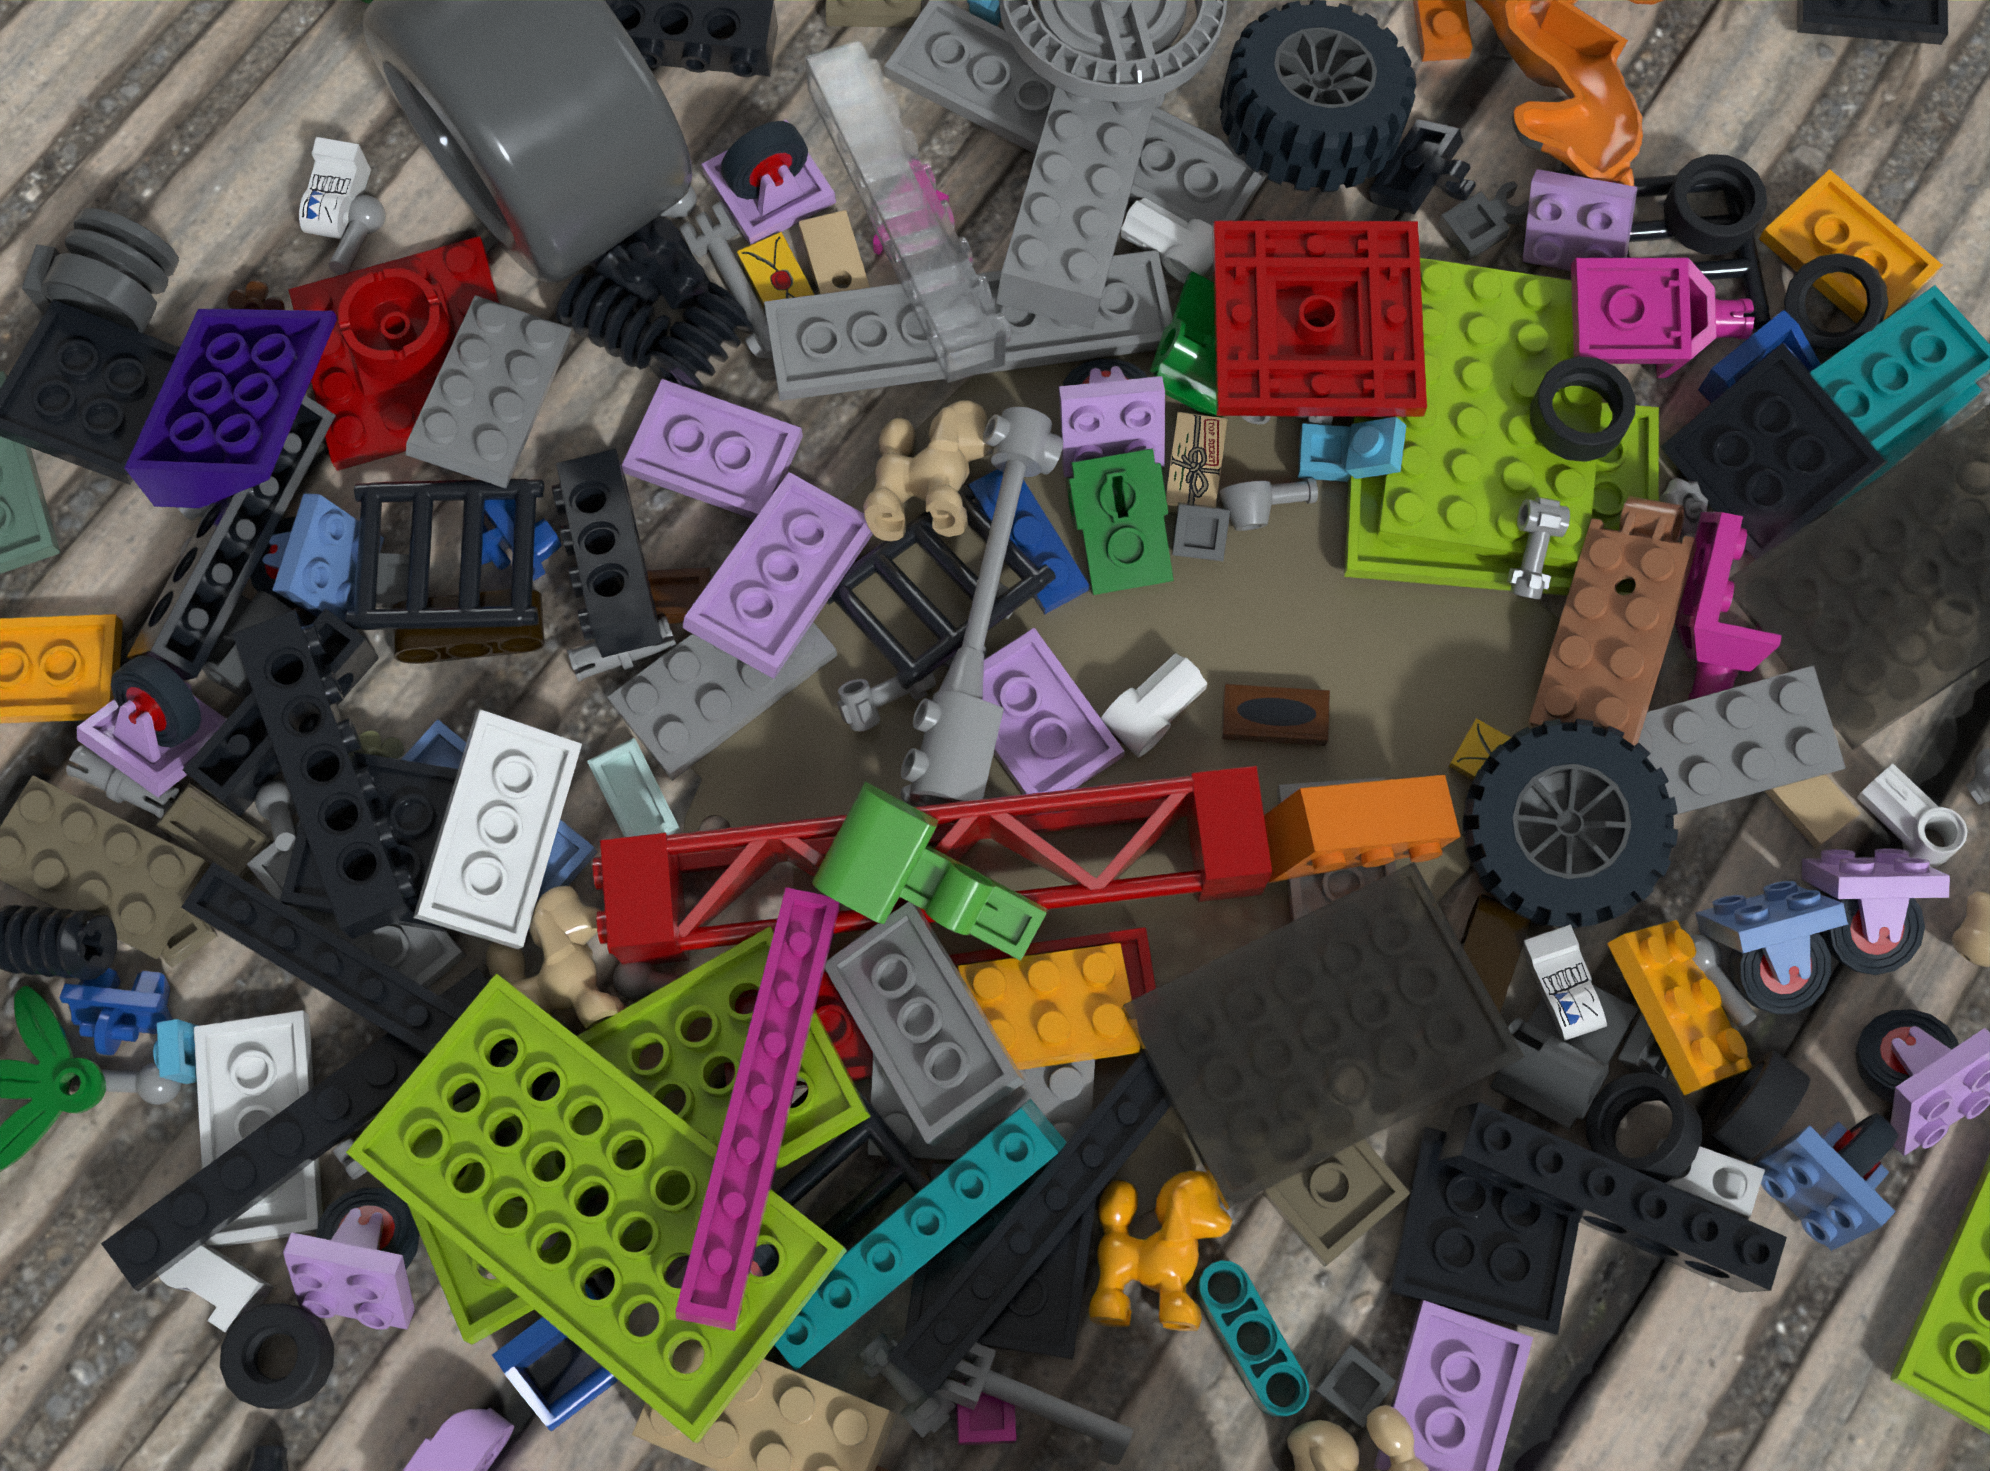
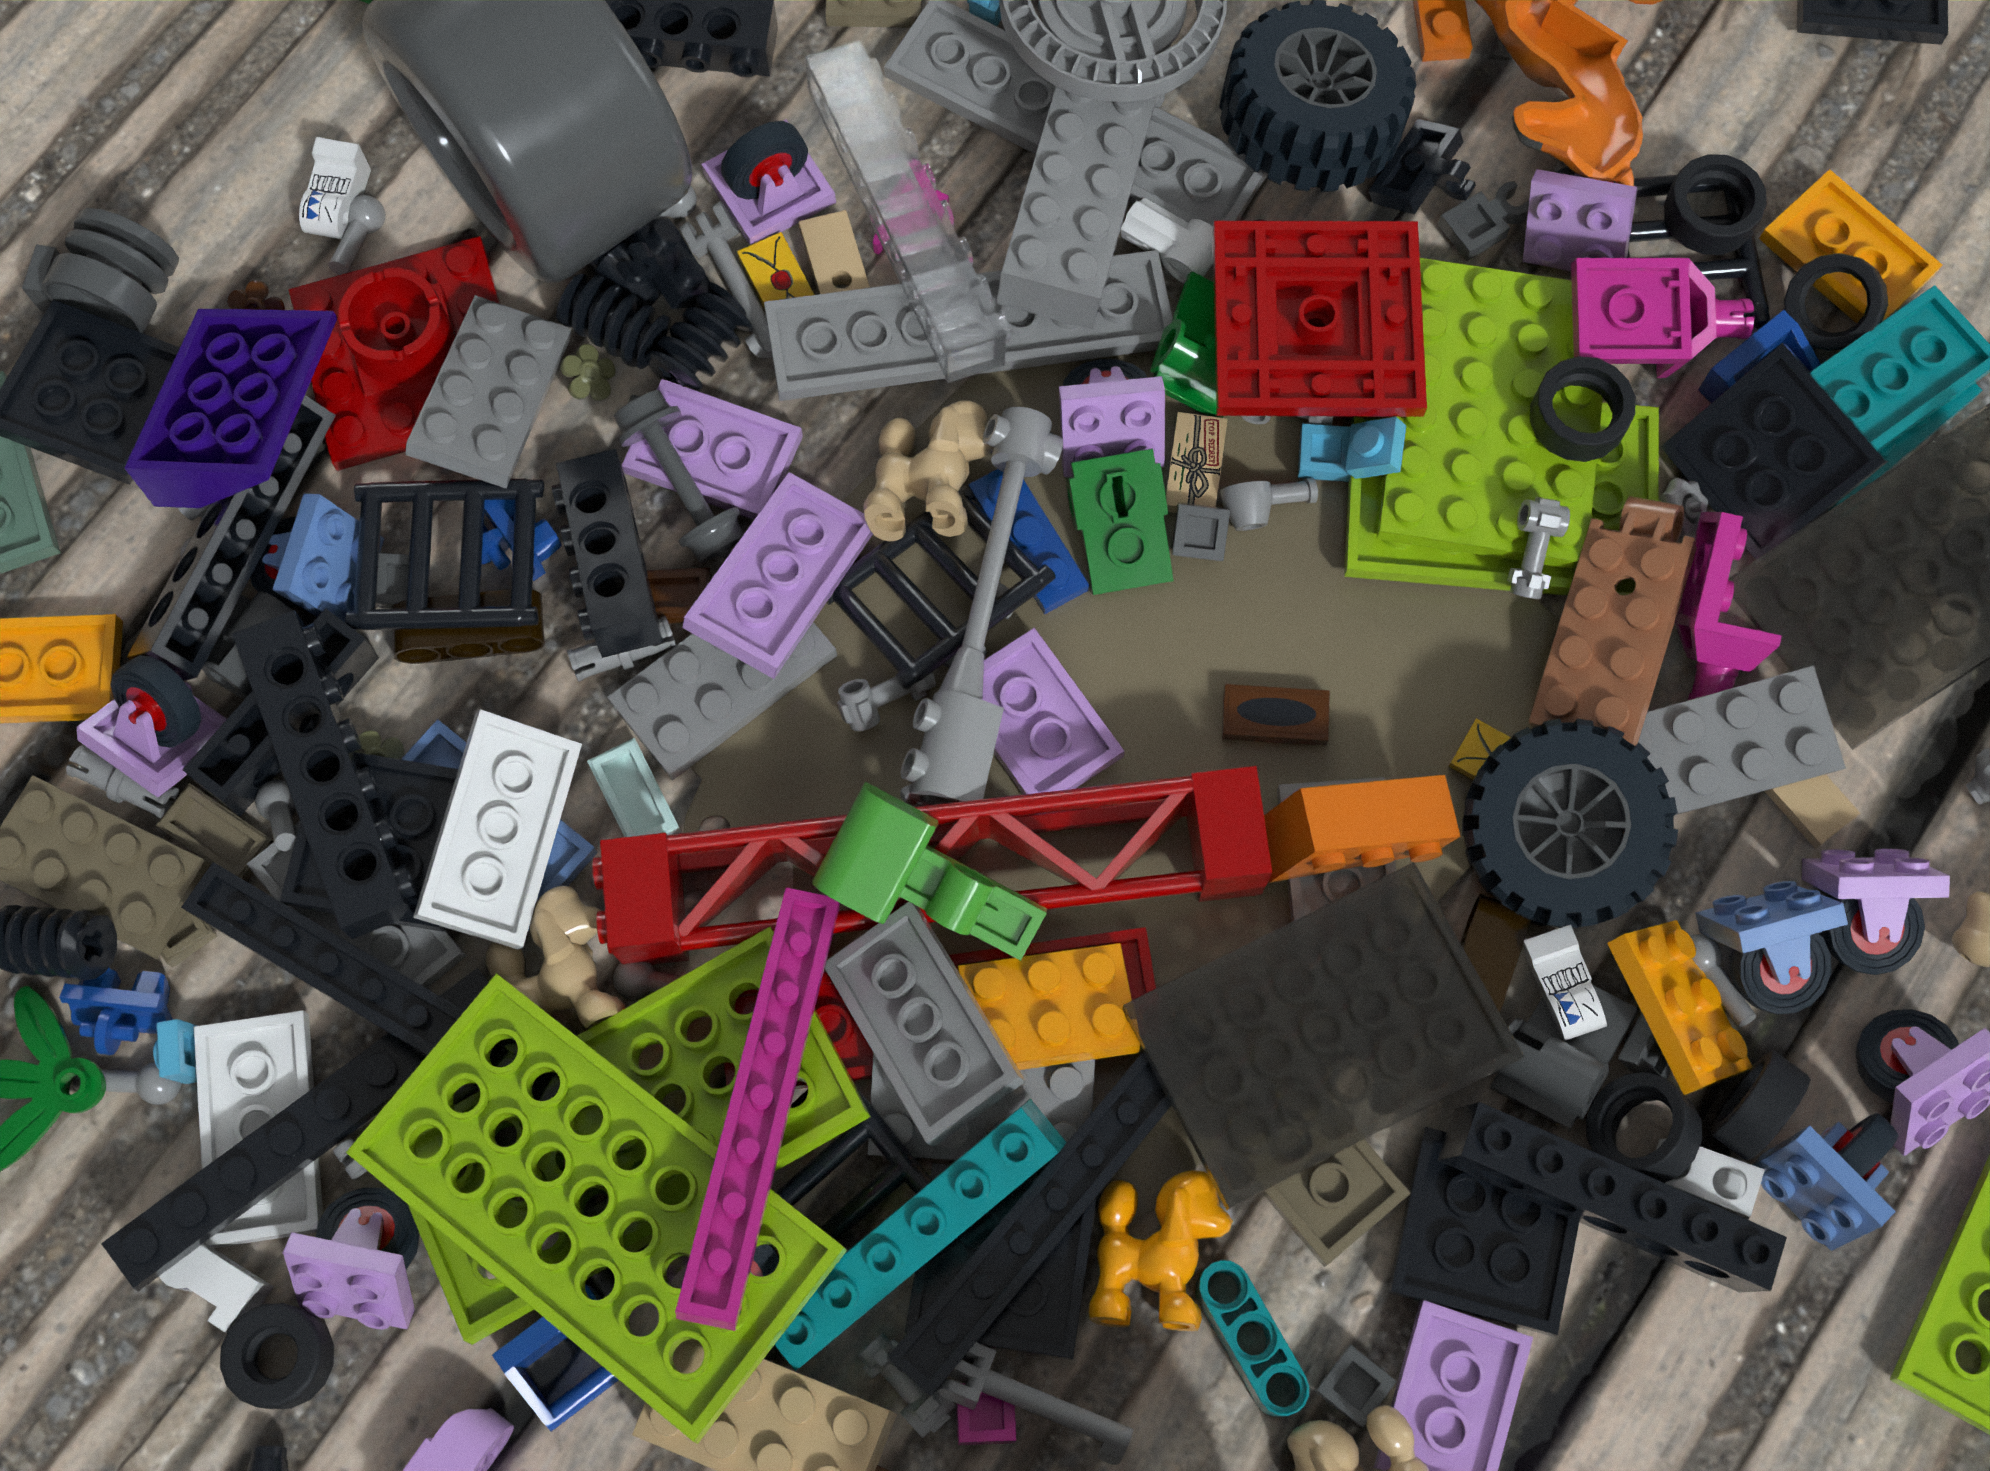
white piece [1101,653,1207,758] -> none
white piece [1857,764,1968,868] -> none
none -> olive plant [560,344,616,401]
none -> dark grey piece [614,390,744,563]

